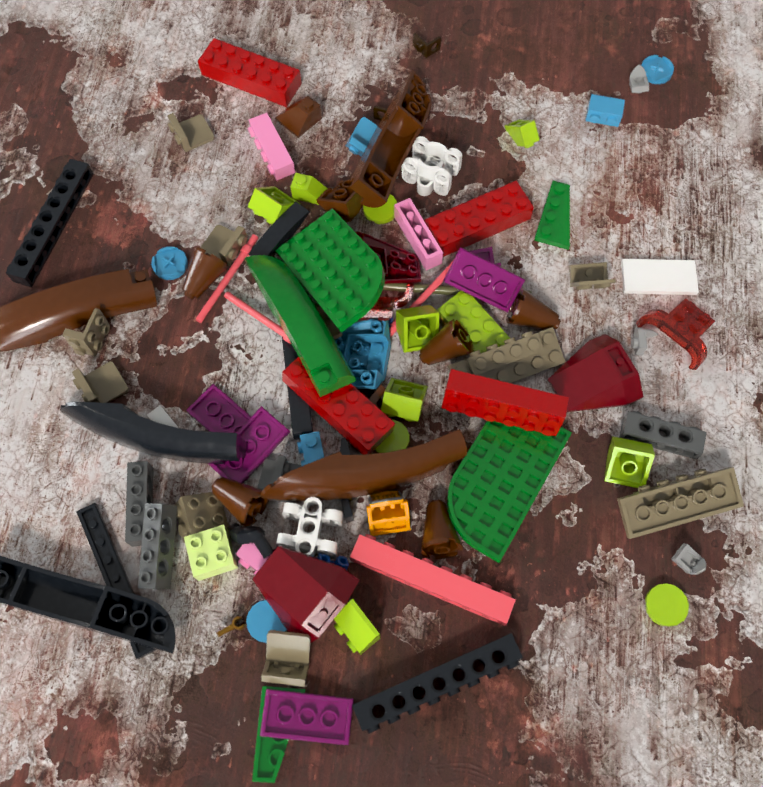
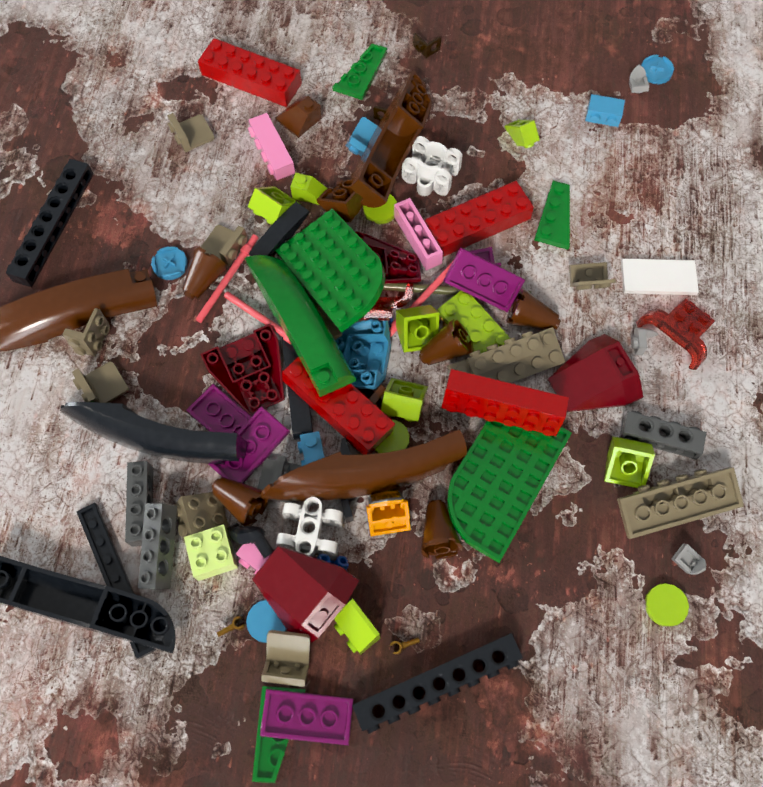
white sticker [147,405,178,428] -> none
coral brick [350,534,516,626] -> none
none -> dark red wedge [200,323,285,415]
none -> green wing [332,43,387,100]
none -> pearl gold hand [390,638,420,655]

